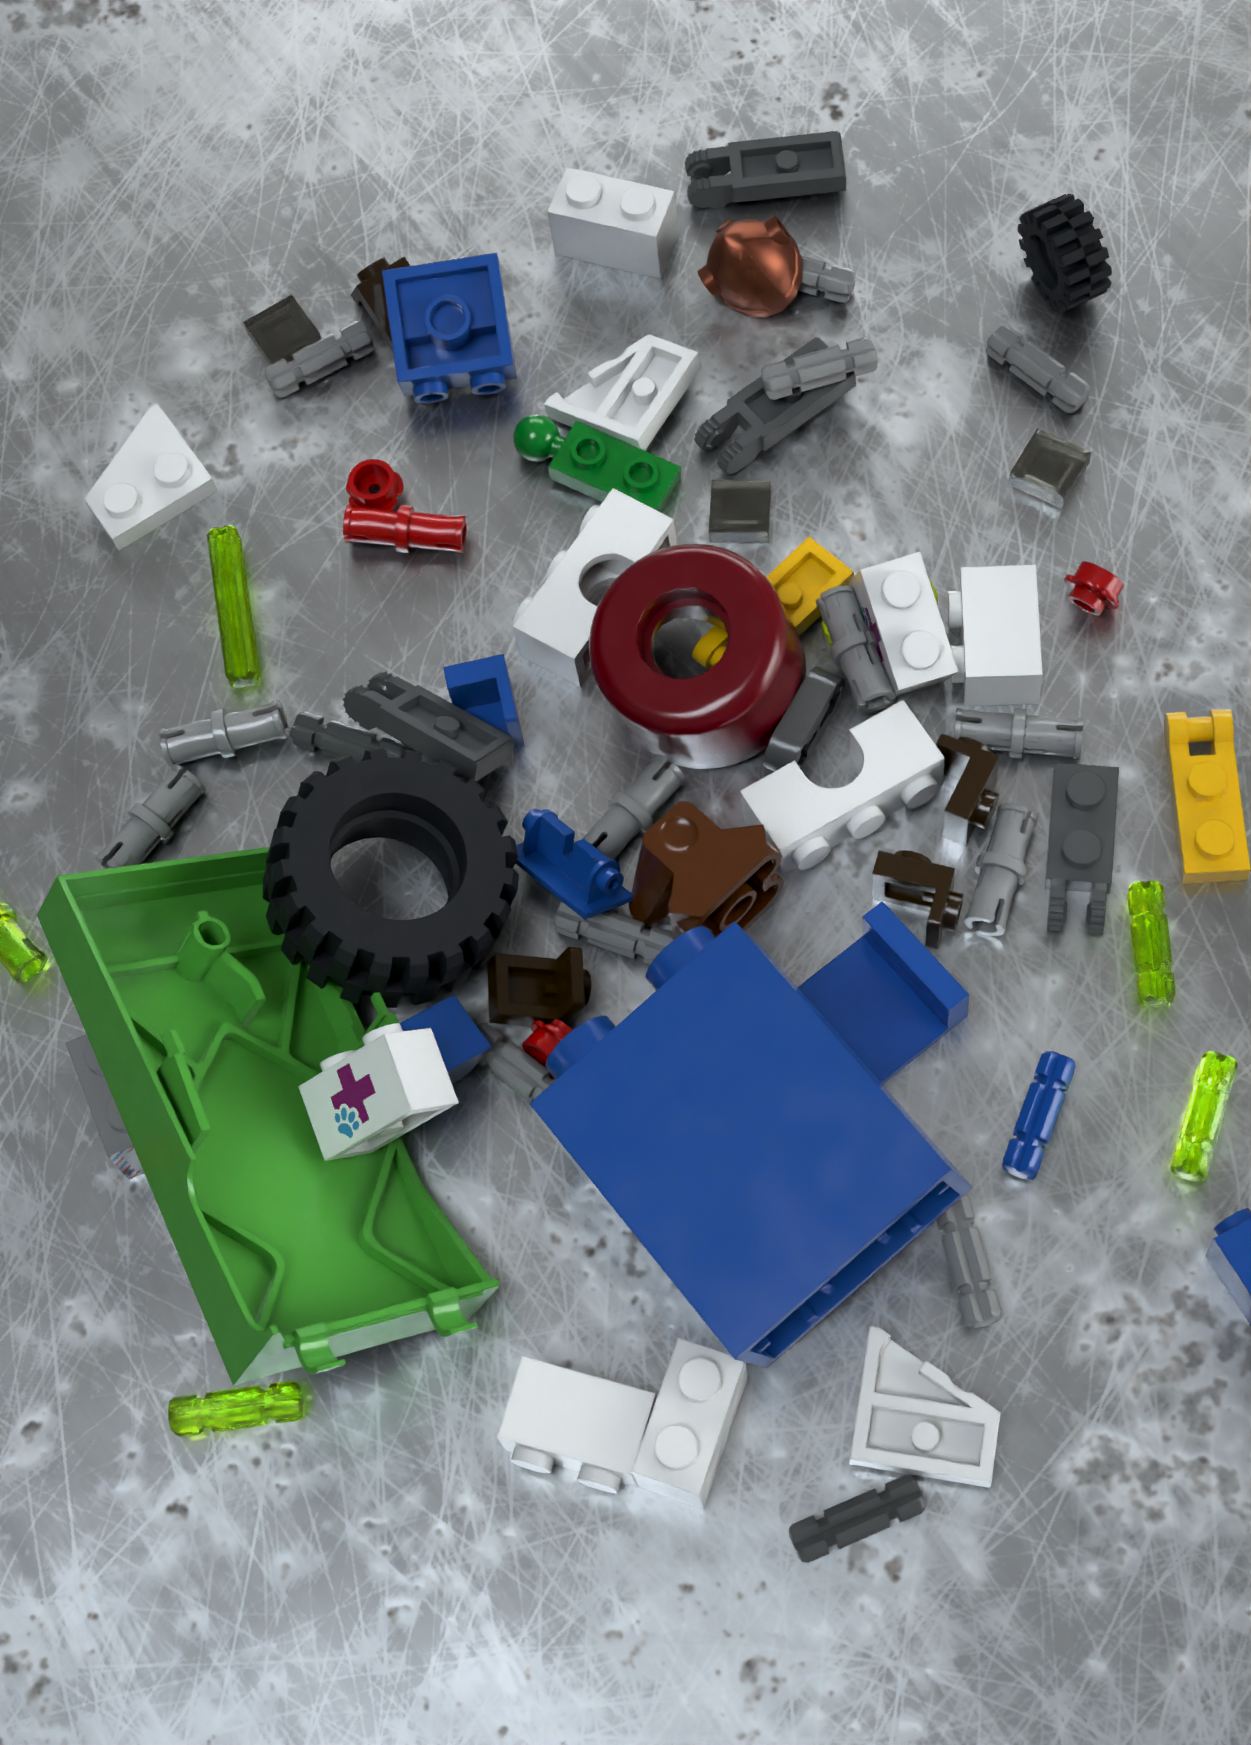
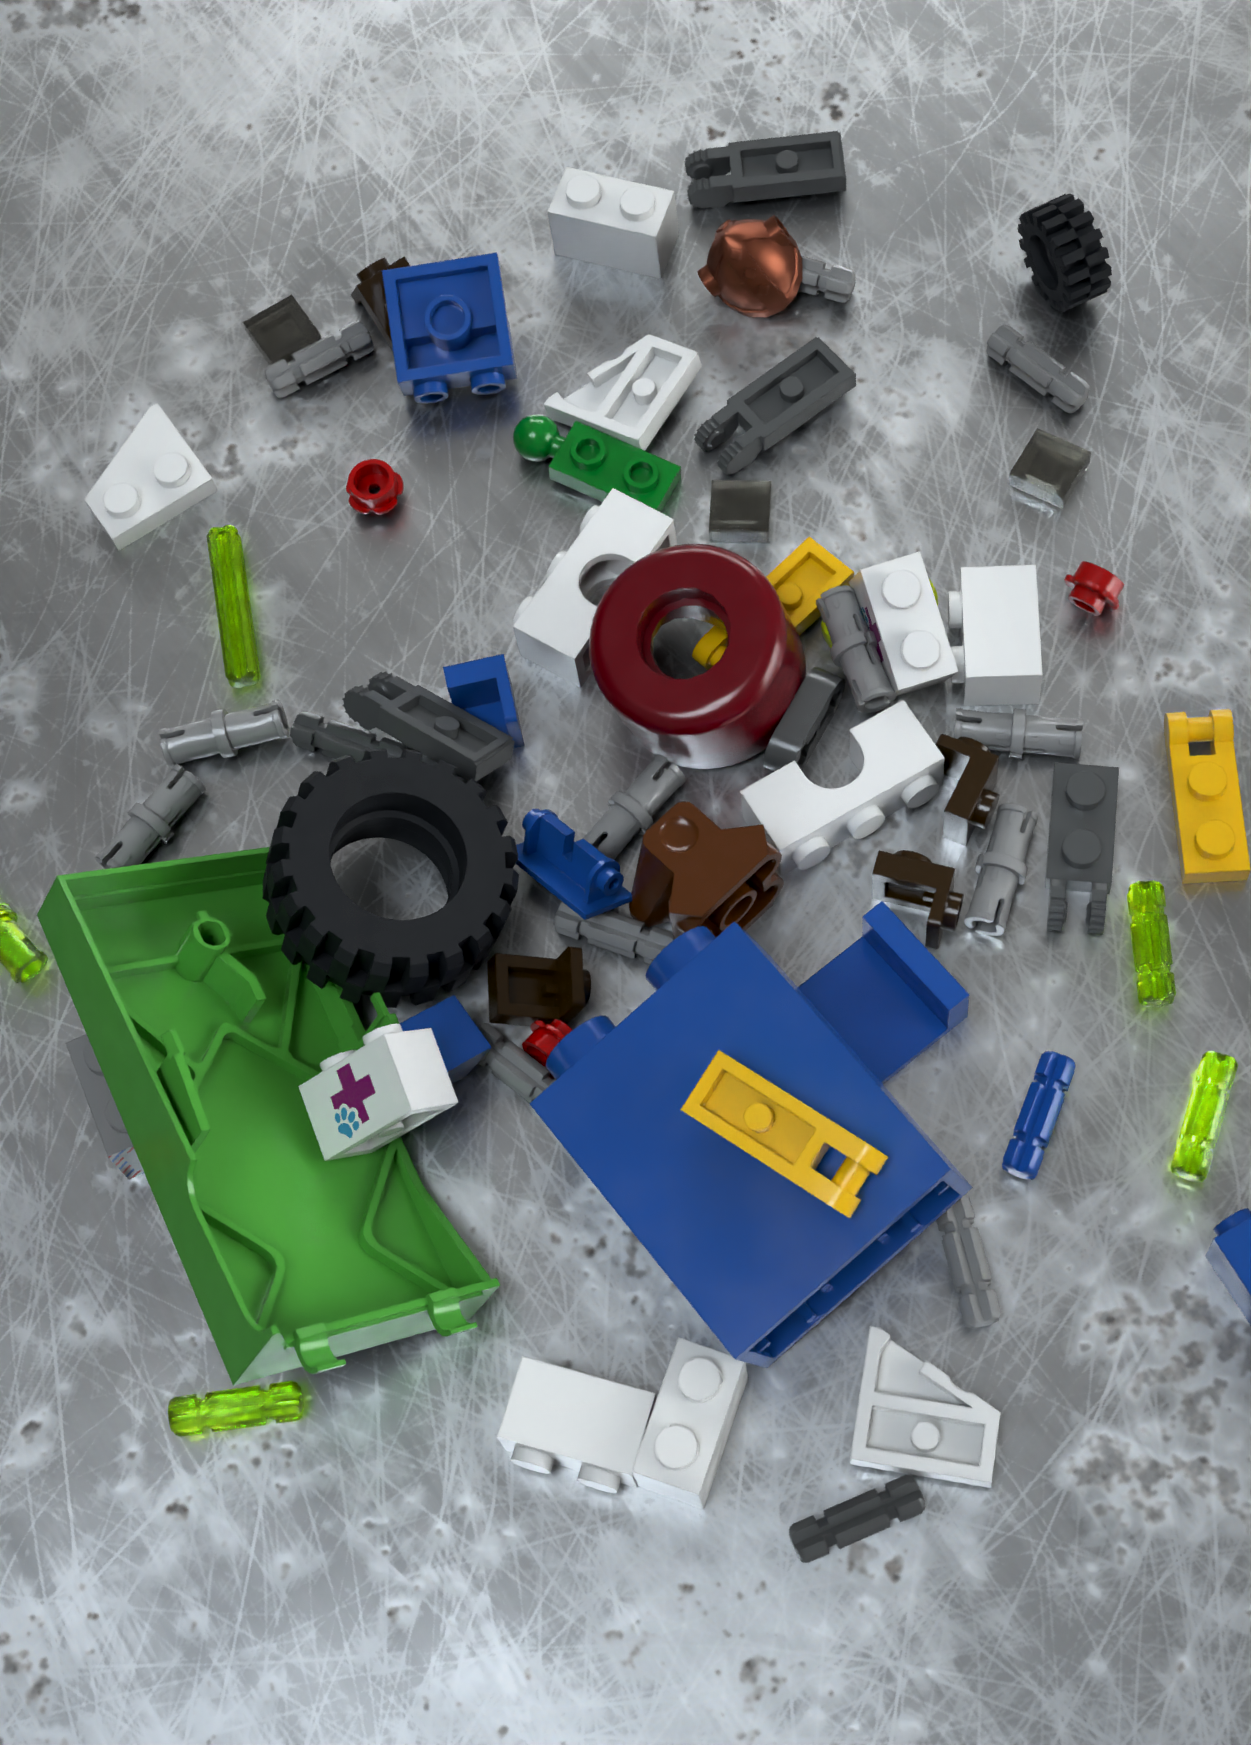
red pin [343,504,467,554] -> none
light grey axle [761,337,878,400] -> none
none -> yellow plate [681,1050,888,1219]

